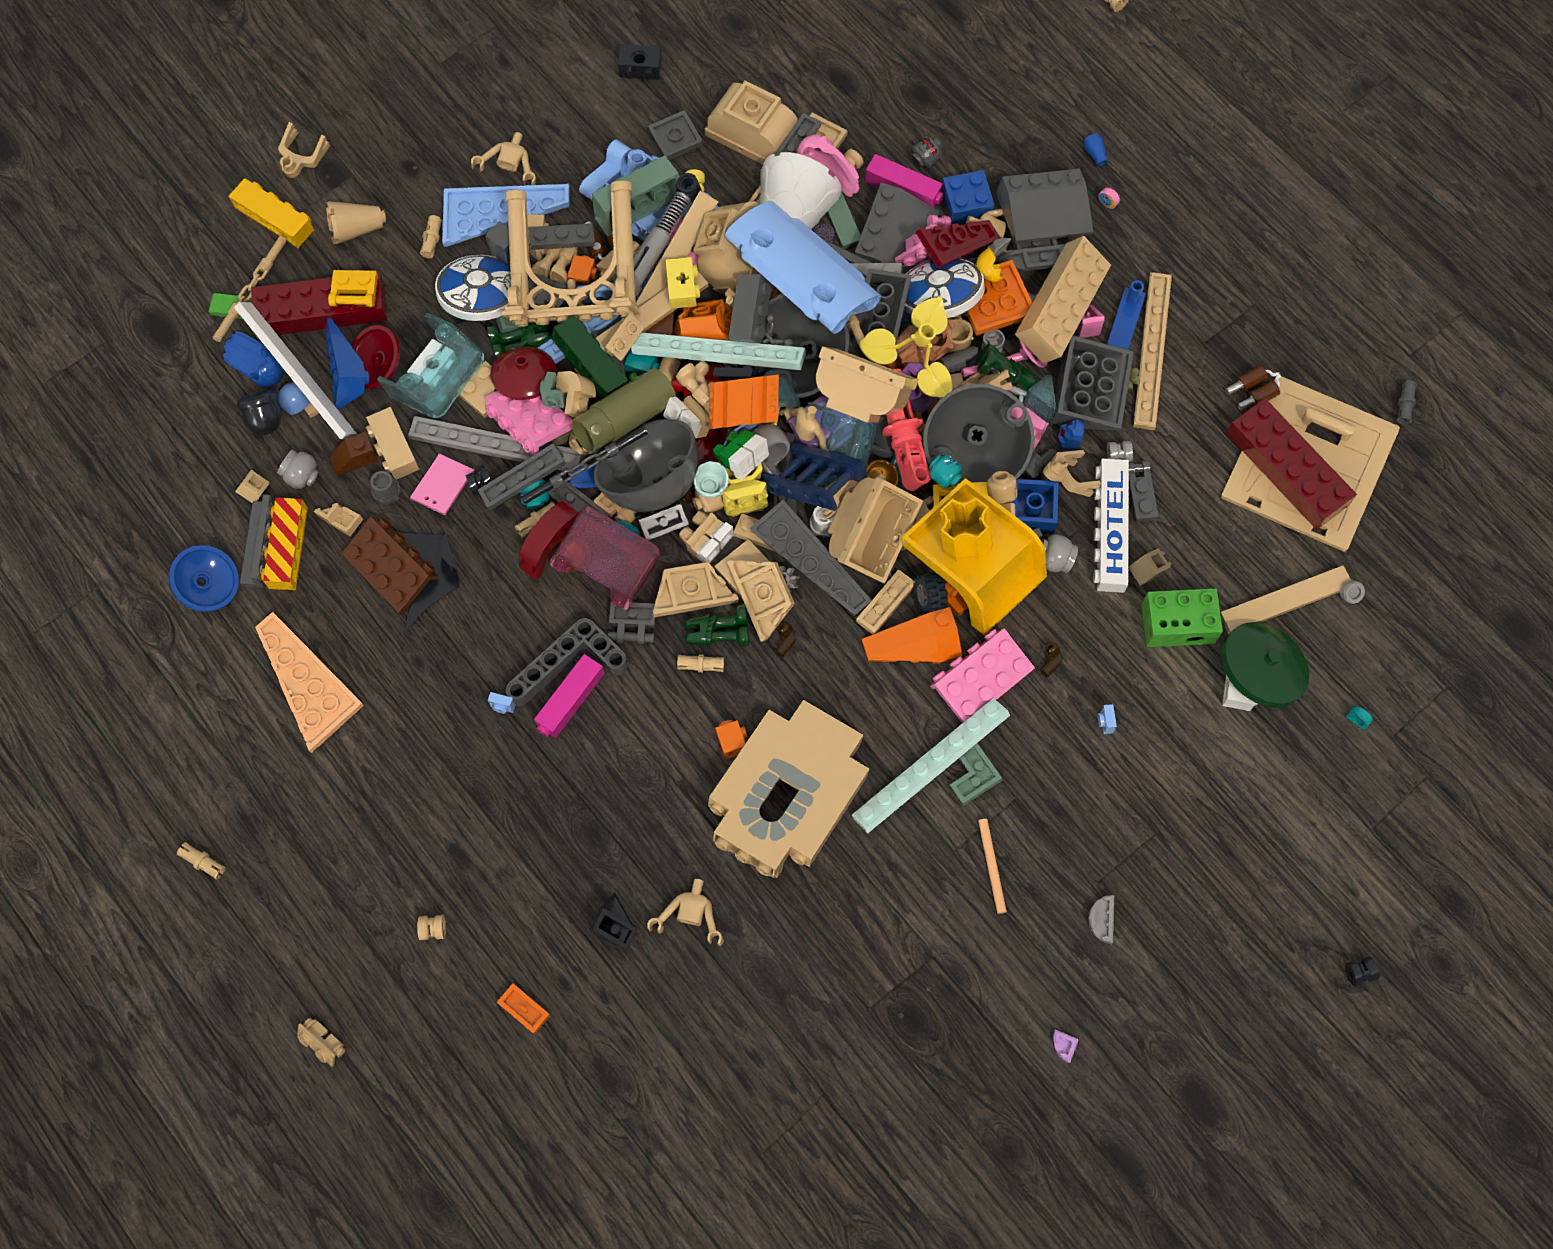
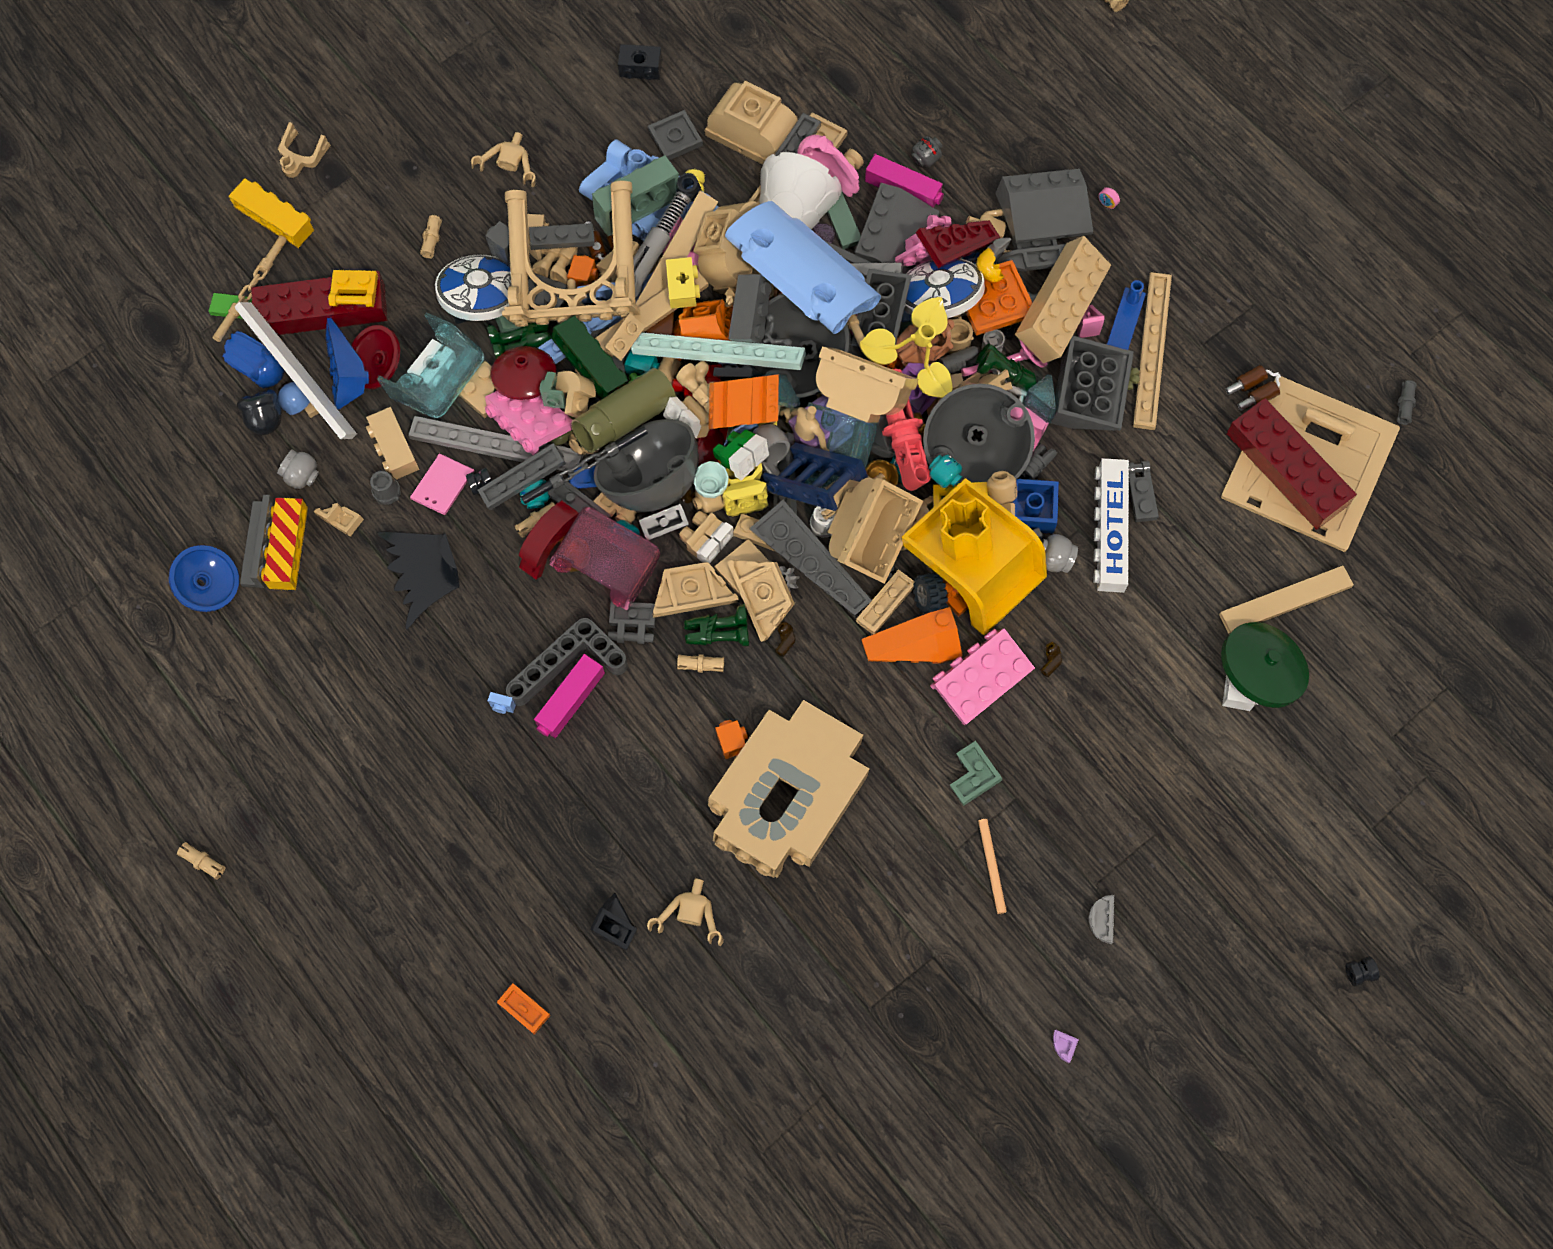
tan slope [235,470,270,503] -> none
light nougat wing [255,612,364,753] -> none
tan hinge [297,1018,345,1067] -> none
tan cone [326,201,386,244] -> none
reddish brown slope [329,432,378,476] -> none
reddish brown bracket [341,517,439,613] -> none
tan wheel [417,915,446,940] -> none
light blue wing [442,184,570,247] -> none
light aqua plate [852,698,1010,833] -> none
blue brick [942,170,994,225] -> none
tan piece [1043,450,1101,497] -> none
blue rock [1057,419,1085,451] -> none
blue cone [1084,133,1108,167] -> none
light blue plate [1098,705,1117,734] -> none
light grey wheel [1106,441,1133,462] -> none
dark tan brick [1128,548,1172,586] -> none
bright green piece [1141,589,1223,647] -> none
light grey tile [1340,580,1365,604] -> none
teal tile [1345,706,1373,730] -> none

